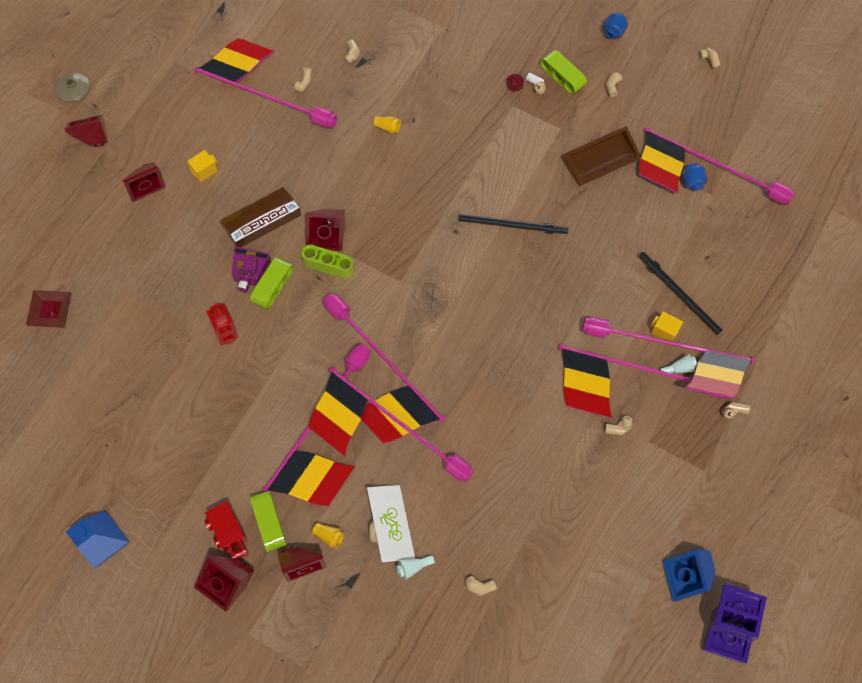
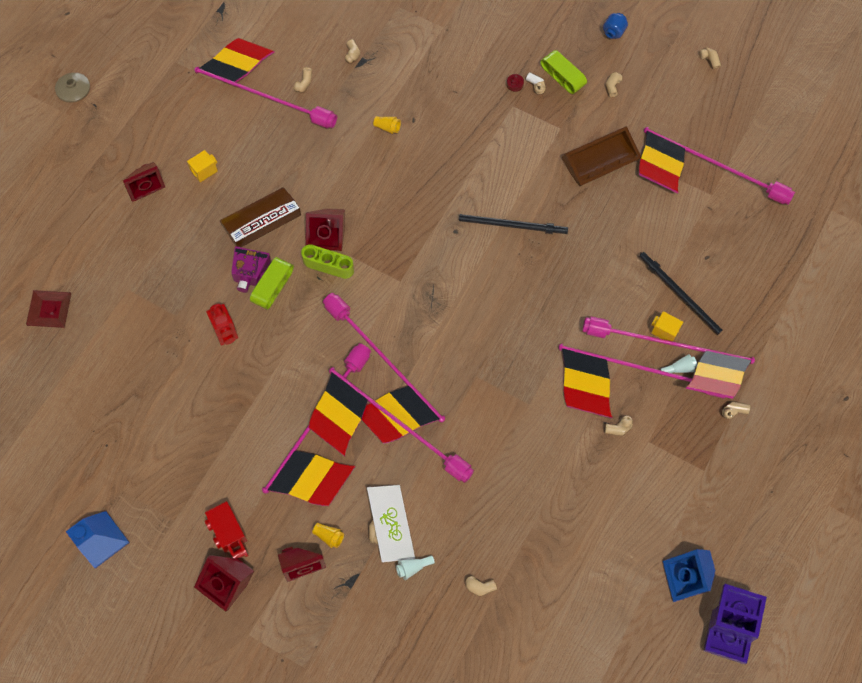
dark red slope [64,115,107,147] -> none
lime beam [250,491,287,552] -> none
blue head [682,163,708,191] -> none

